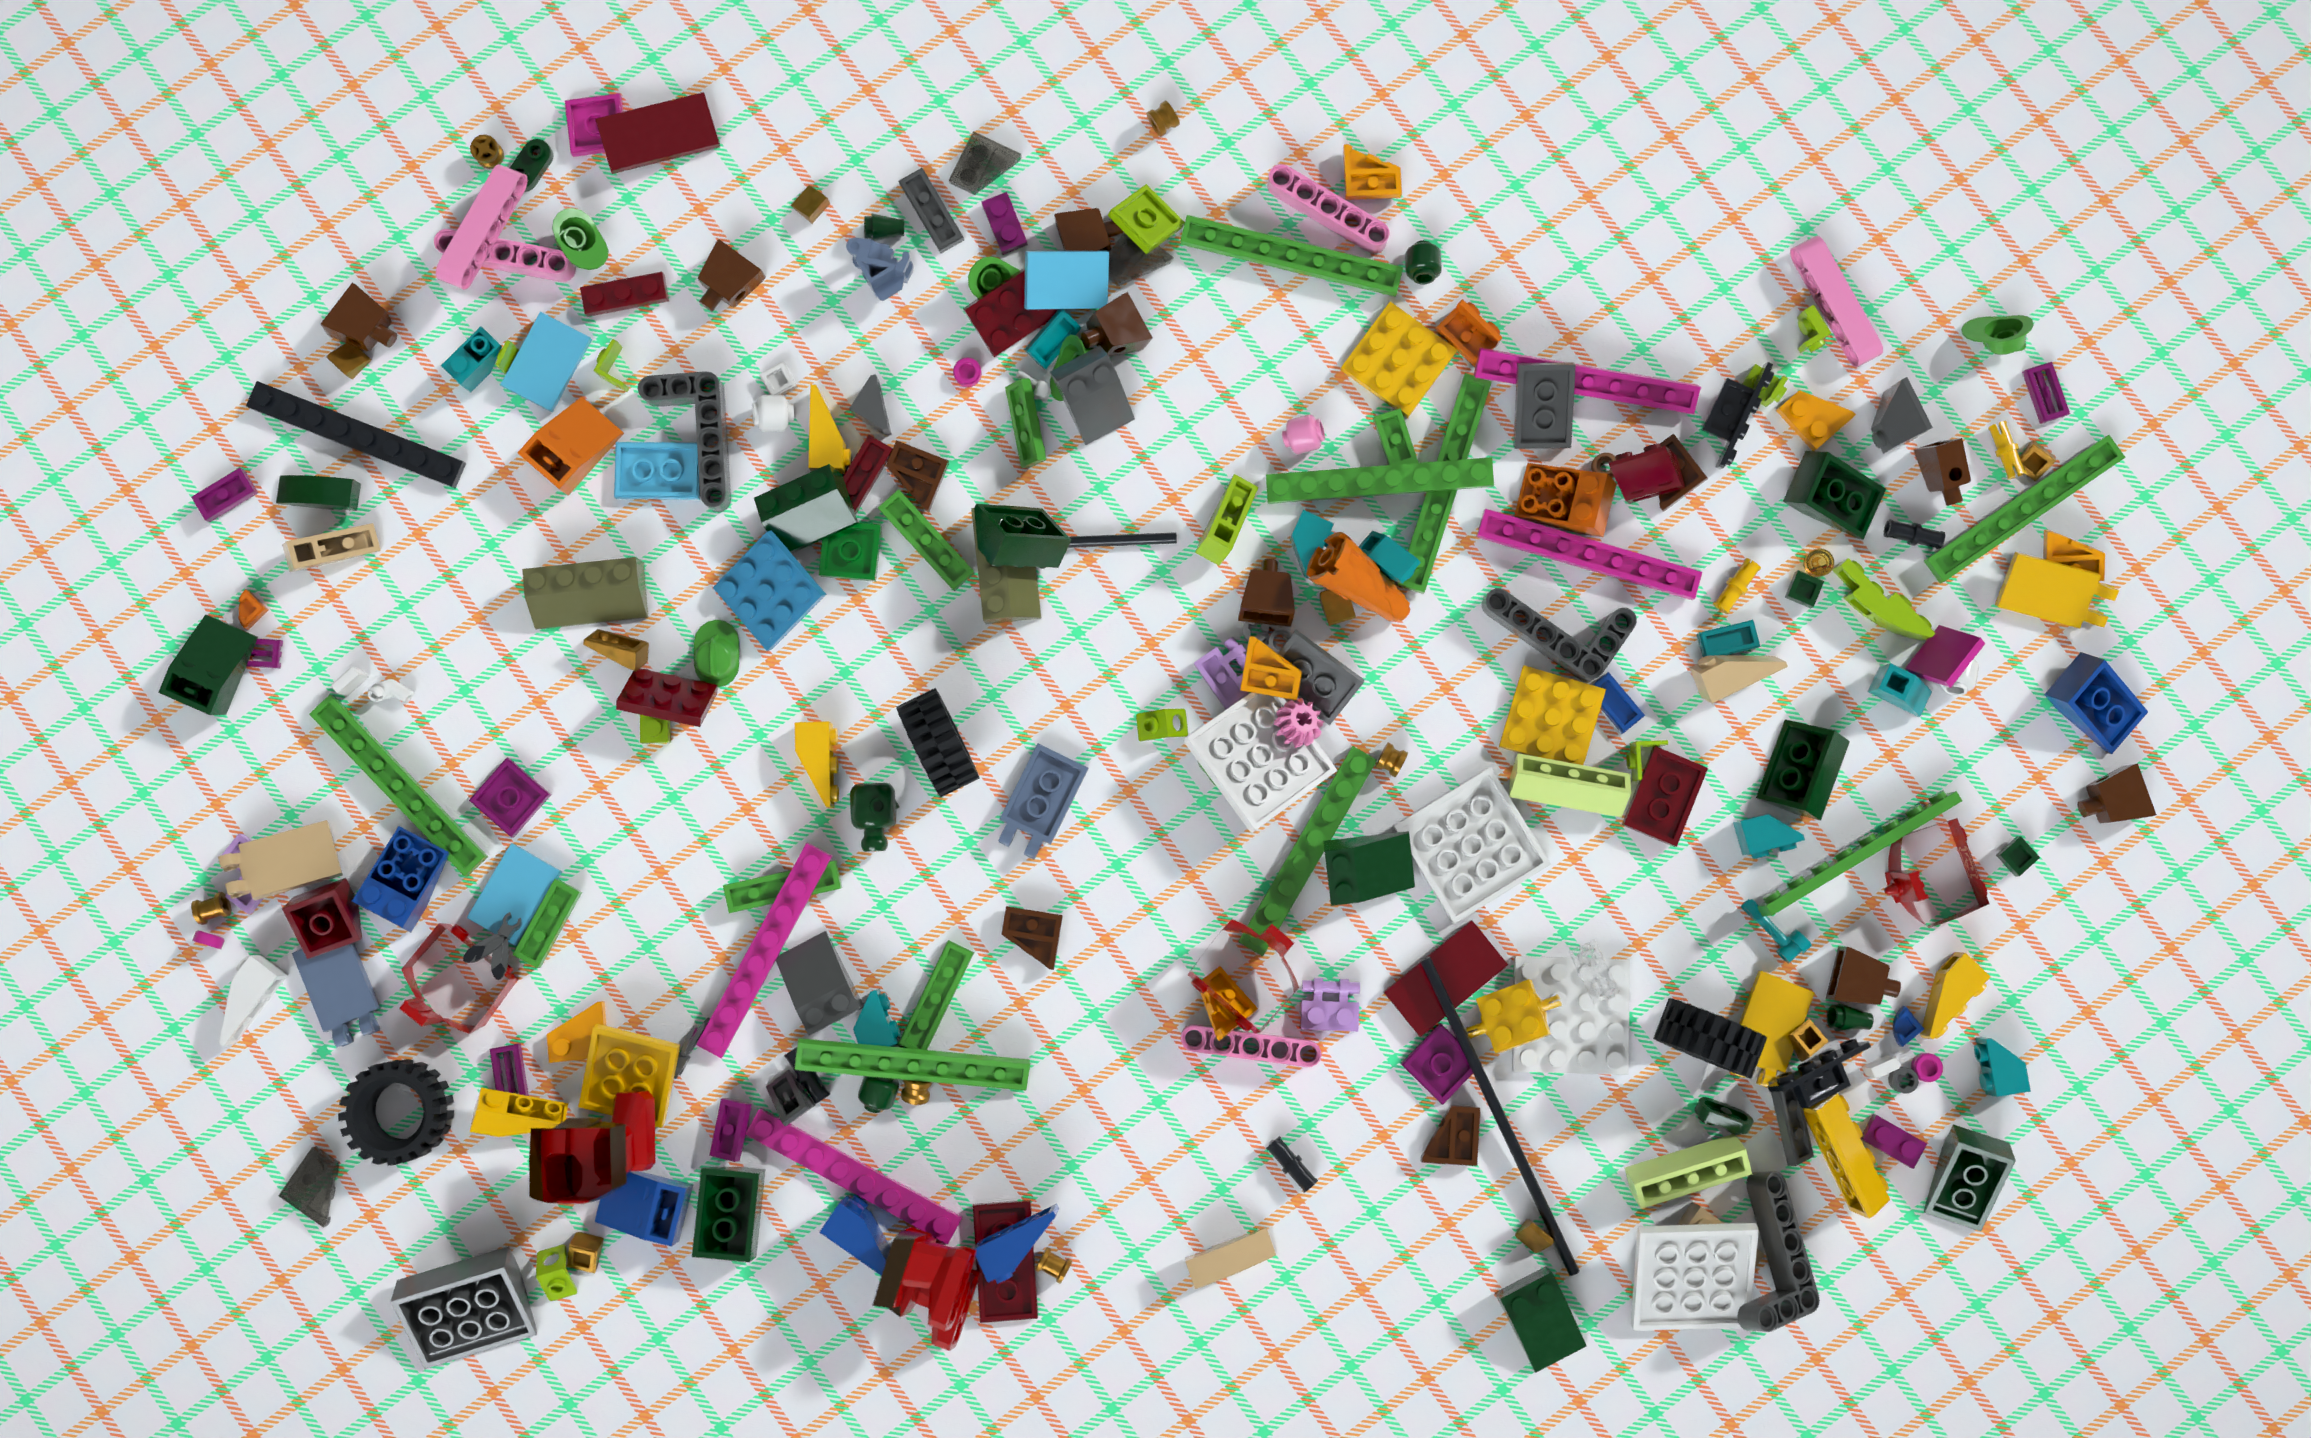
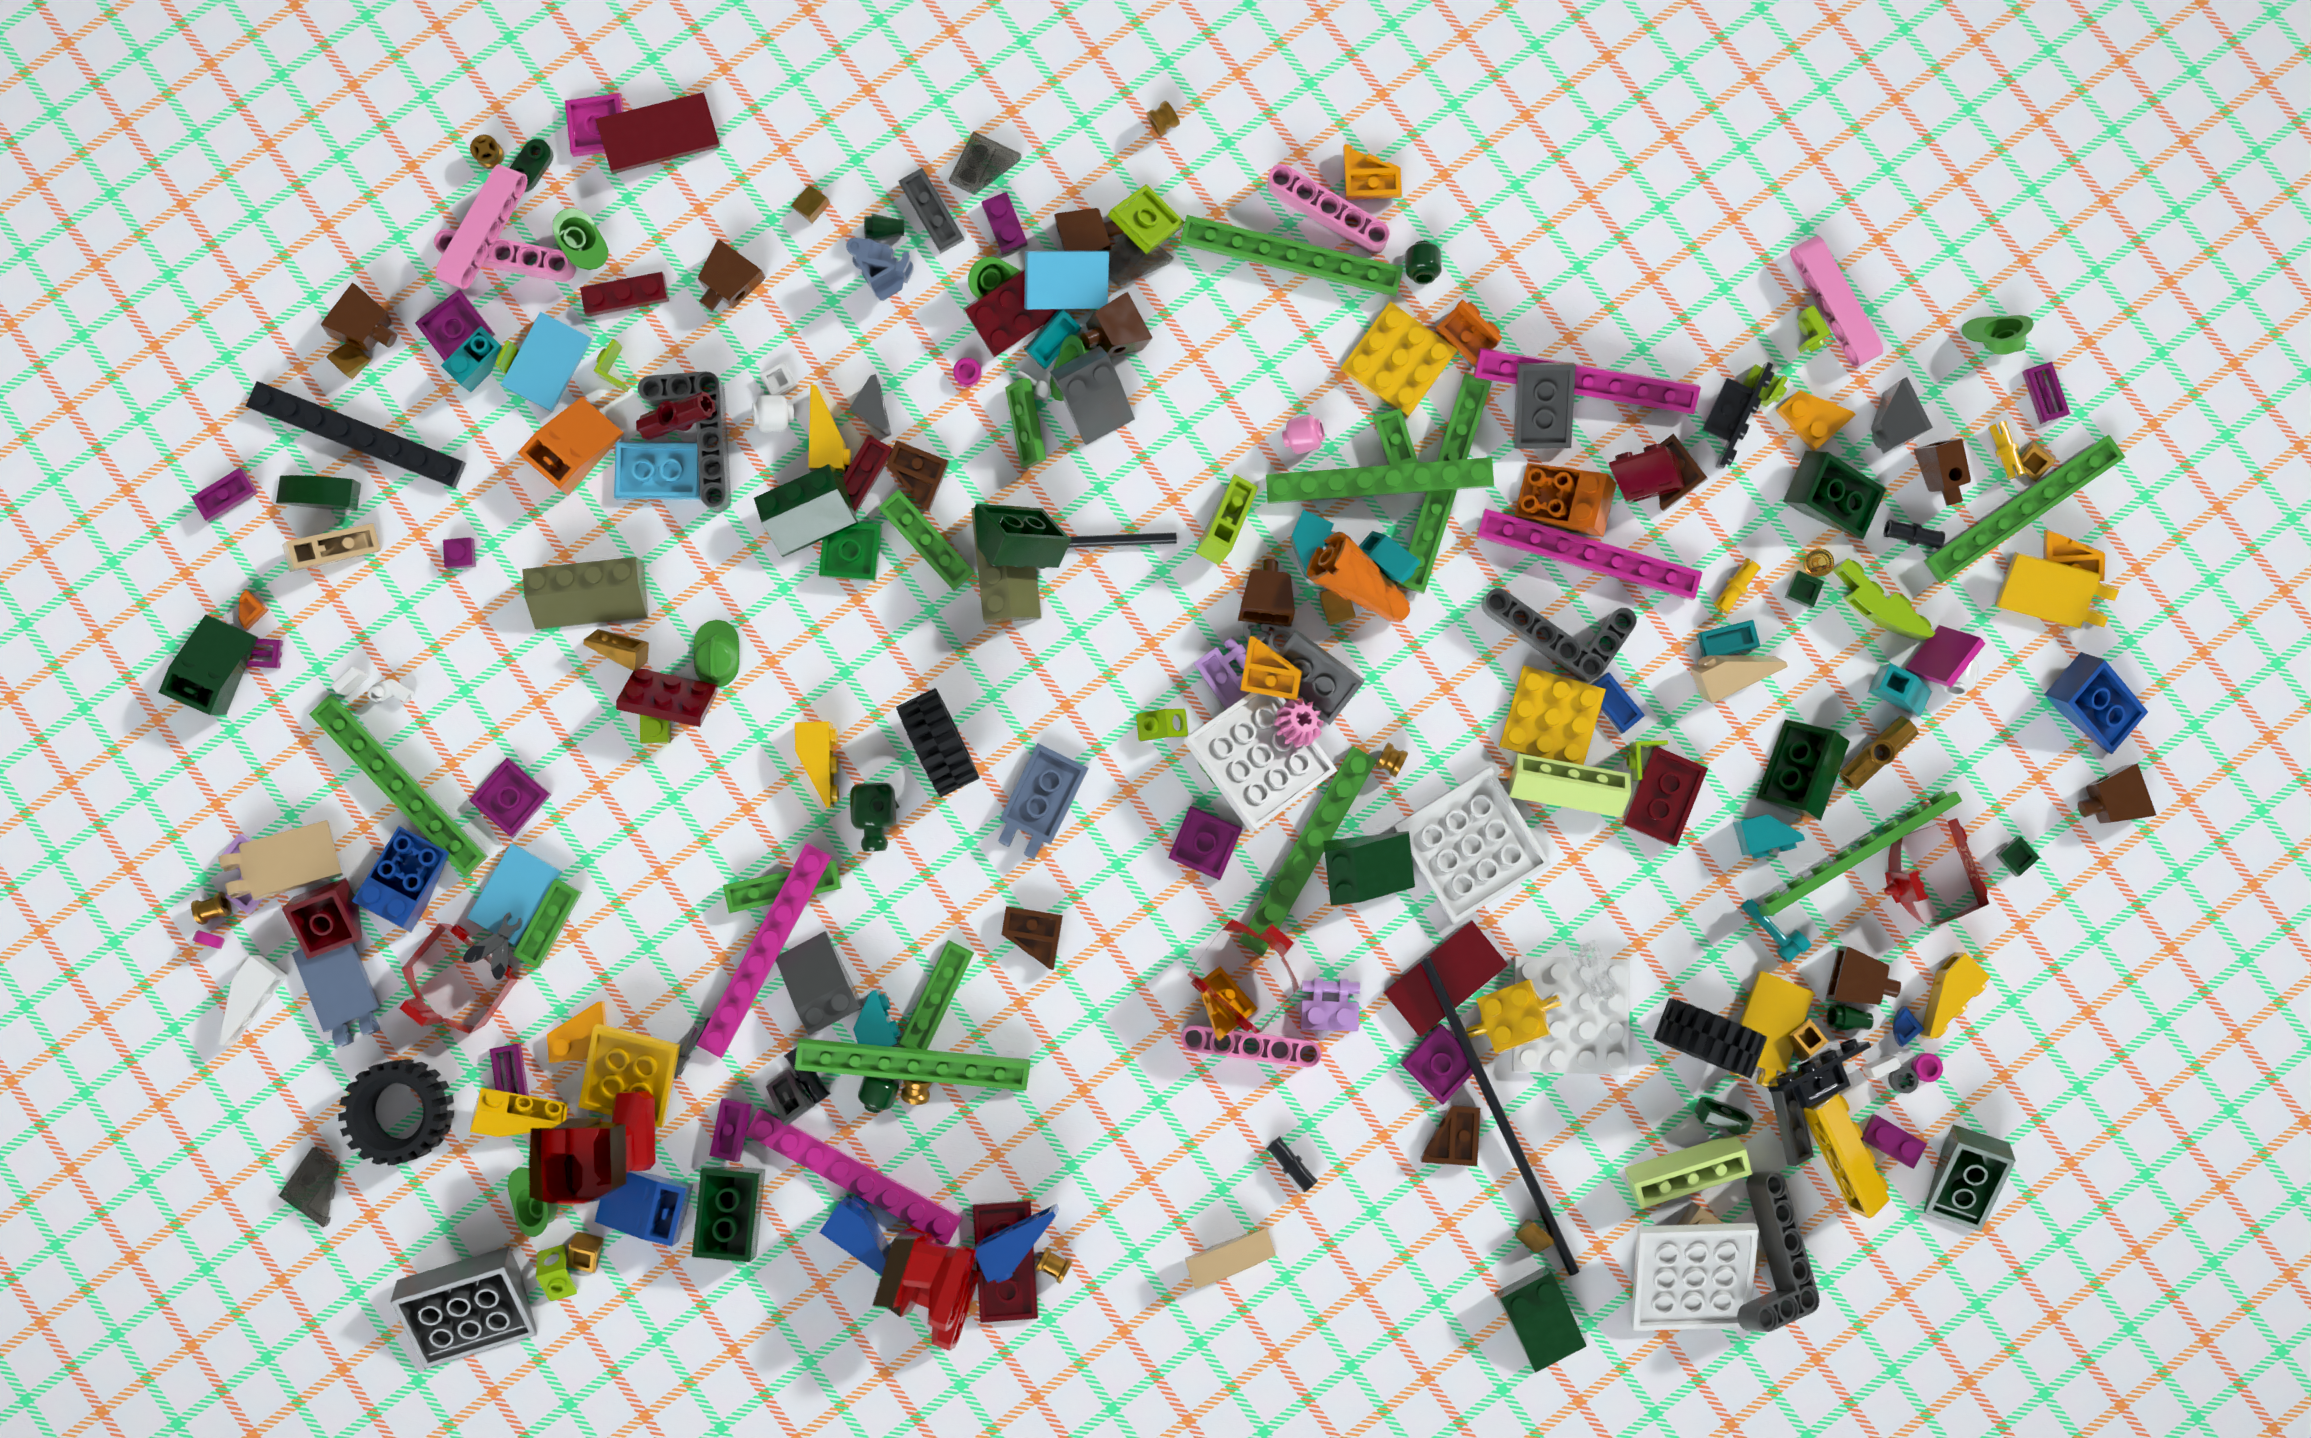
dark azure plate [713,531,827,651] -> none
medium nougat plate [1591,453,1616,479] -> none
teal slope [1974,1037,2031,1097] -> none
none -> magenta tile [415,289,495,361]
none -> magenta plate [443,537,476,569]
none -> bright green piece [508,1167,558,1237]
none -> dark red piece [636,392,715,440]
none -> magenta tile [1168,806,1242,880]
none -> pearl gold piece [1838,715,1919,791]

